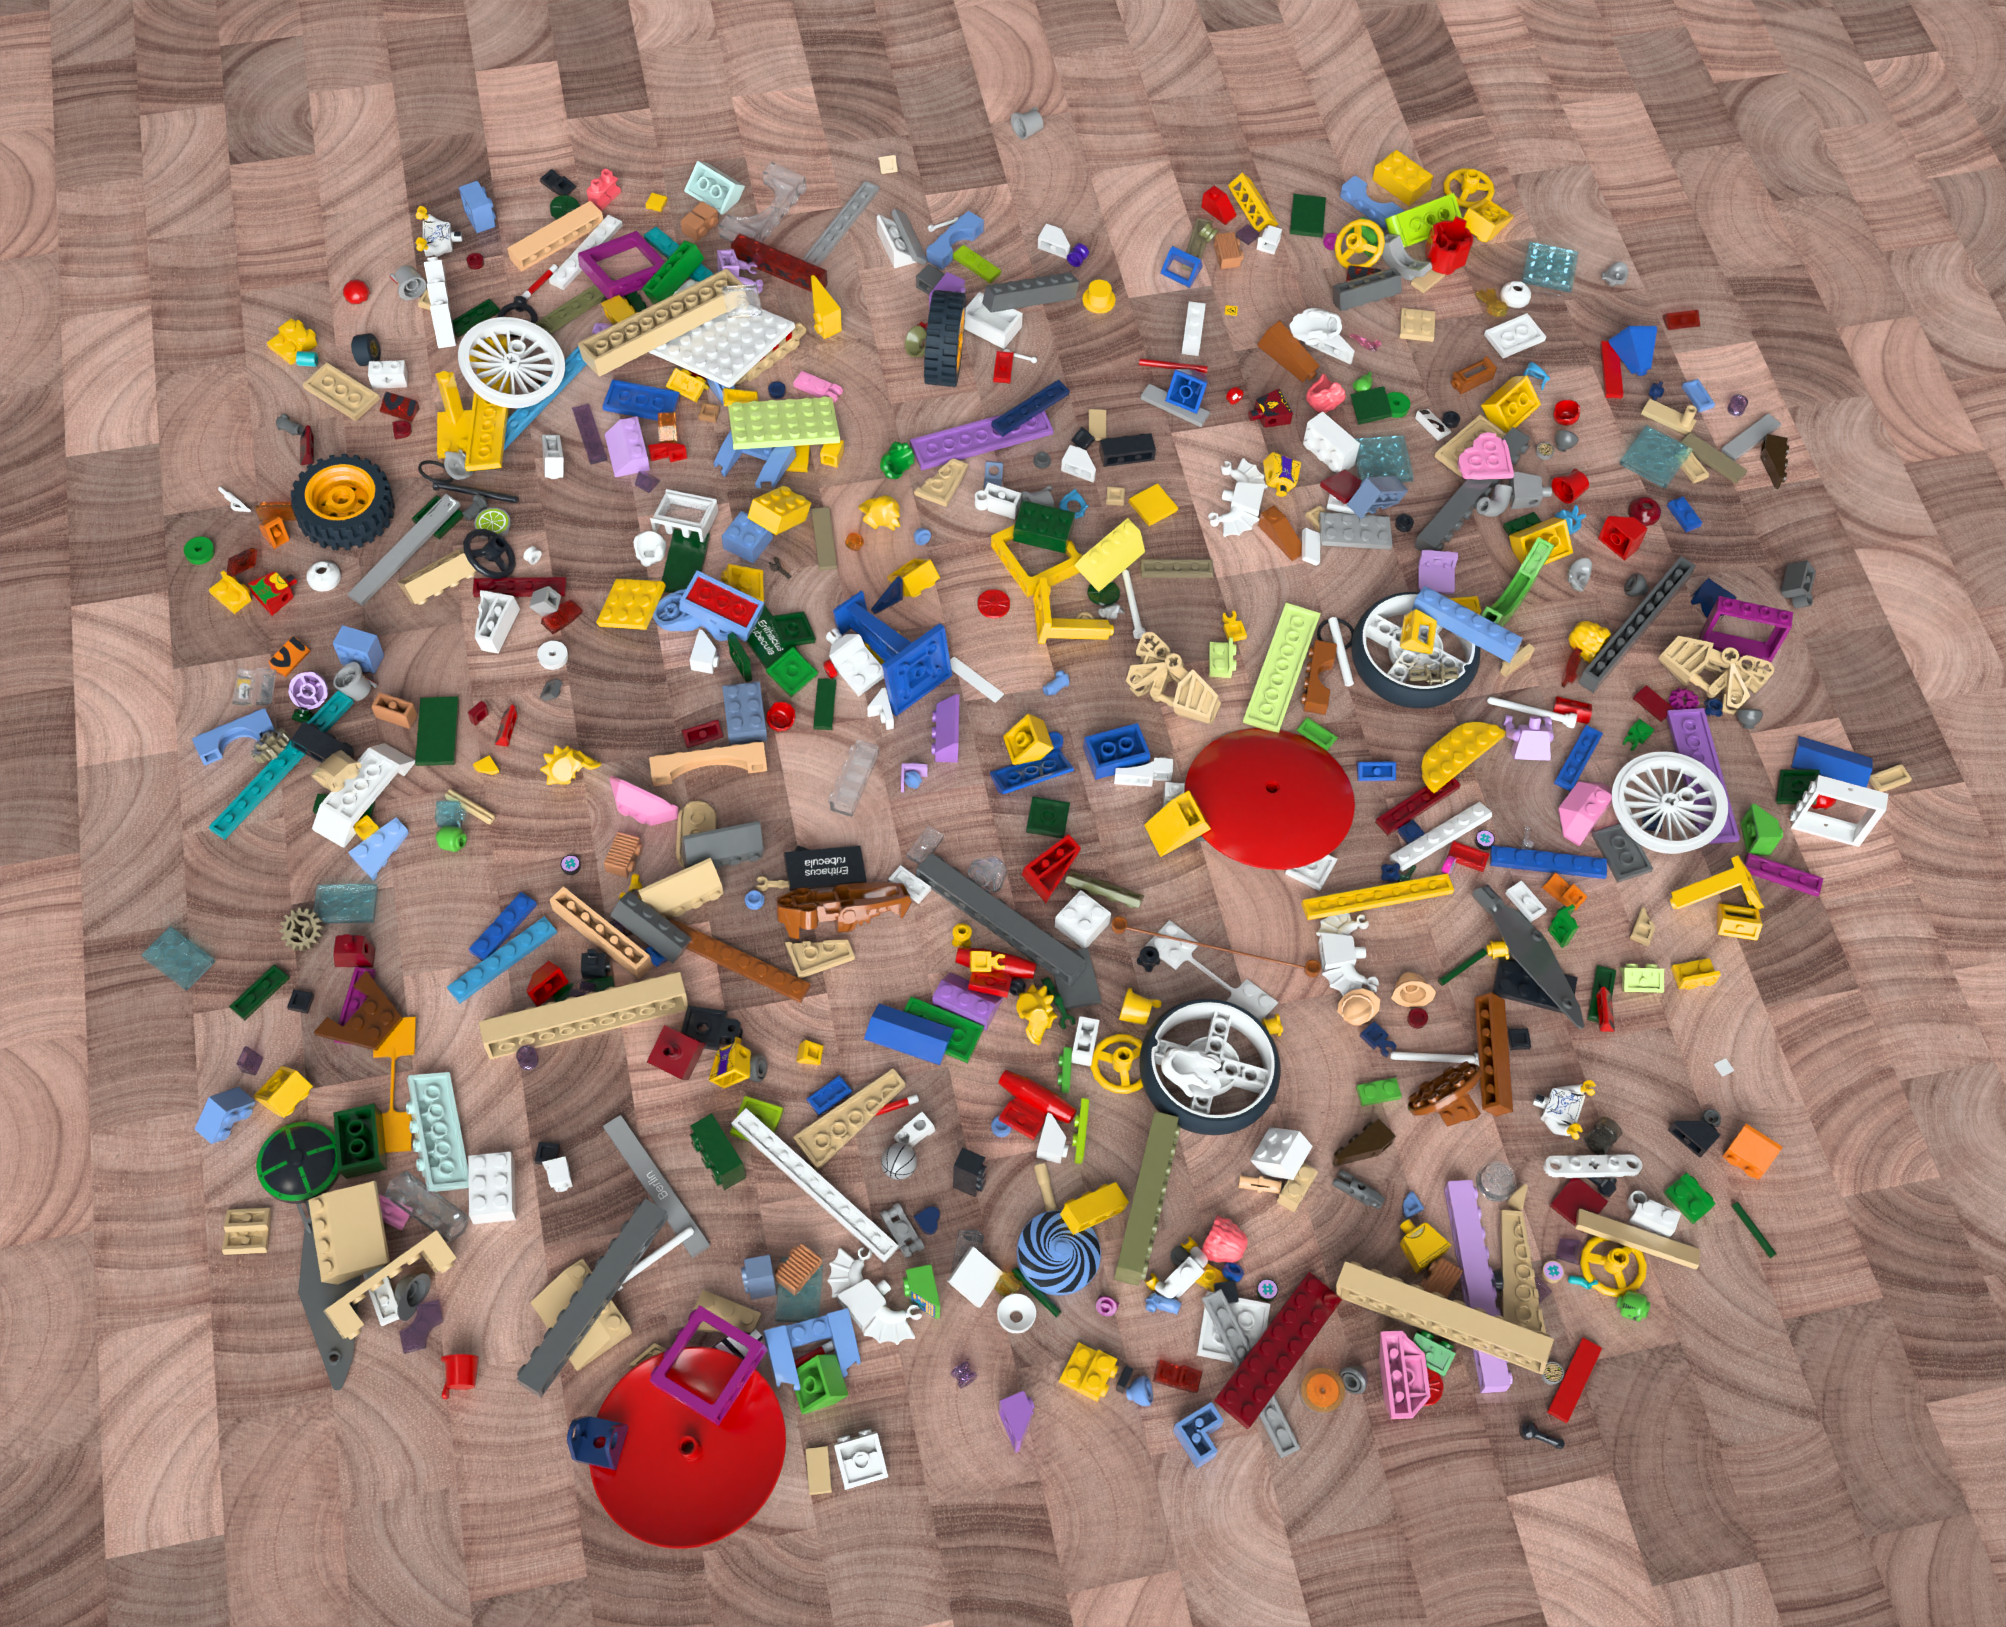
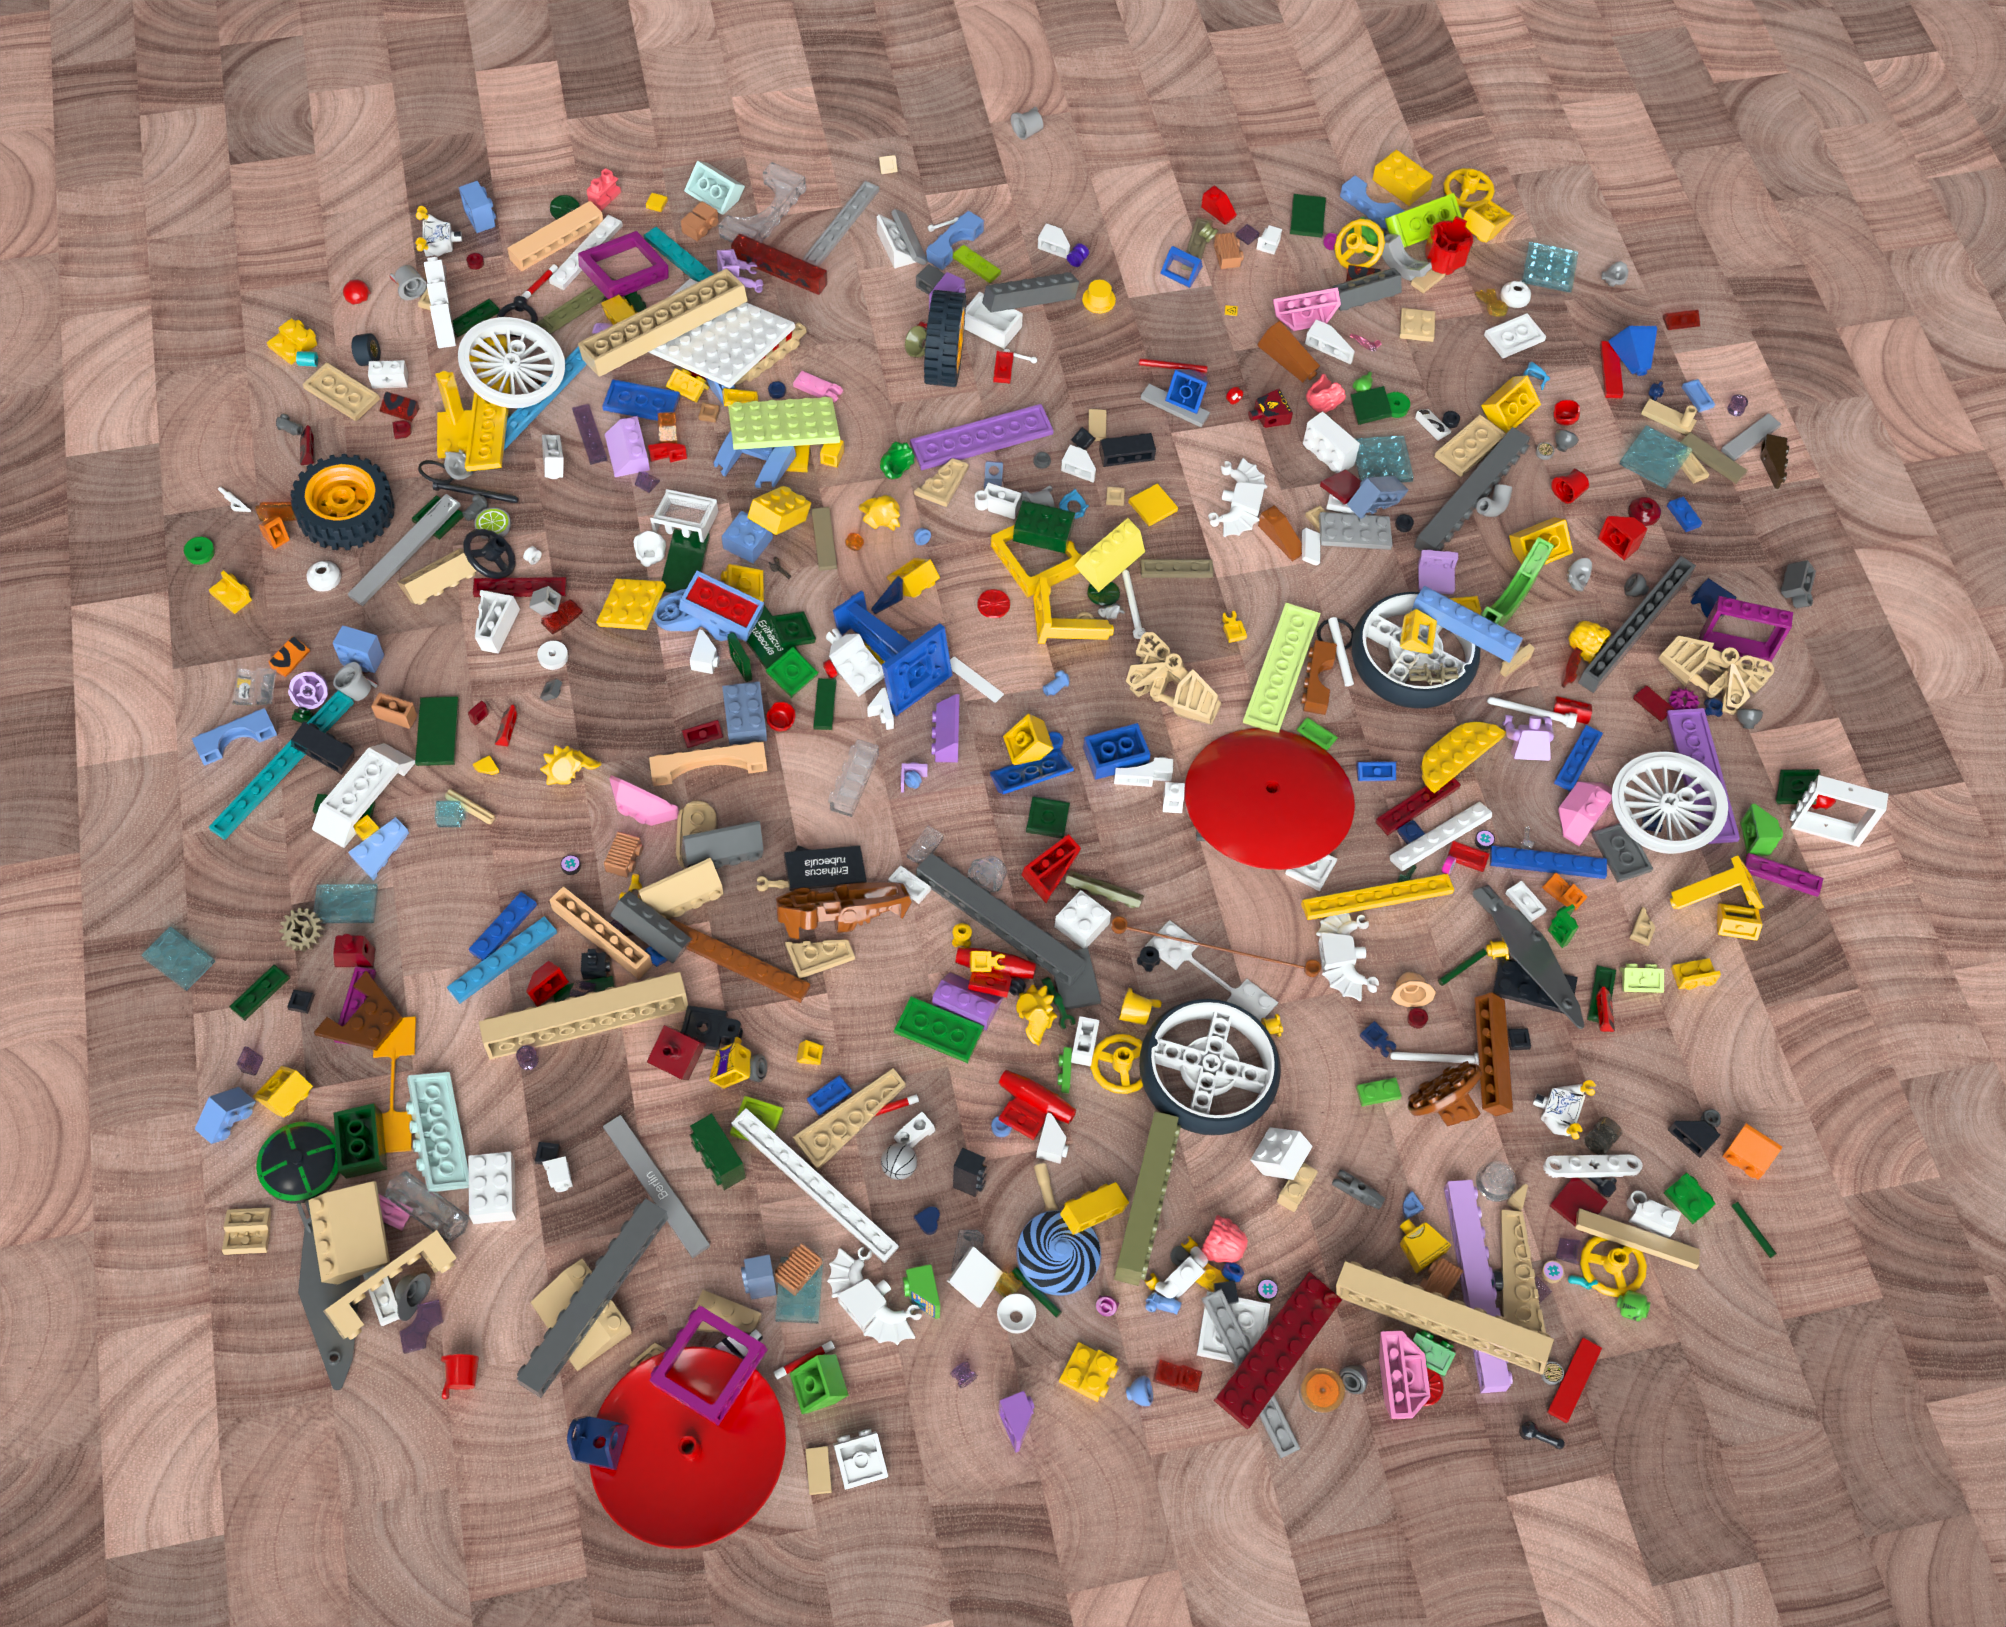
clear red tile [226,548,257,577] -> none
torso [248,572,297,616] -> none
dark tan gear [251,728,290,764] -> none
tan slope [311,750,362,792] -> none
bright green head [436,825,467,852] -> none
black slope [540,169,576,196] -> none
white bar [618,1227,694,1291] -> none
green brick [642,240,705,304] -> none
clear plate [722,284,763,318] -> none
medium blue plate [745,890,764,910] -> none
medium blue wedge [763,1308,861,1391] -> none
yellow slope [811,275,842,339] -> none
slope [864,1004,954,1065] -> none
light grey plate [880,1203,925,1259] -> none
dark blue plate [991,379,1070,437] -> none
lime plate [1072,1098,1090,1164] -> none
black tile [1116,1366,1133,1394] -> none
yellow slope [1144,791,1211,857] -> none
white hair [1161,1048,1221,1099] -> none
medium blue brick [1173,1402,1224,1468] -> none
white arch [1182,301,1206,356] -> none
yellowish green bracket [1209,637,1236,678] -> none
yellow fence [1228,173,1279,233] -> none
light nougat pin [1238,1175,1282,1194] -> none
yellow torso [1263,452,1301,497] -> none
white hair [1289,308,1342,345] -> none
dark brown slope [1332,1119,1396,1166] -> none
light nougat piece [1337,988,1380,1025] -> none
dark blue plate [1381,863,1400,882] -> none
dark orange window [1451,356,1497,394] -> none
bright pink plate [1458,432,1514,480] -> none
dark green plate [1503,512,1542,536] -> none
light grey torso [1509,472,1552,509] -> none
dark azure piece [1555,505,1587,535] -> none
green plate [1622,719,1655,751] -> none
white sticker [1714,1058,1734,1076] -> none
blue slope [1791,736,1873,788] -> none
tan tile [1869,764,1912,792] -> none
none -> bright pink wedge [1273,288,1341,331]

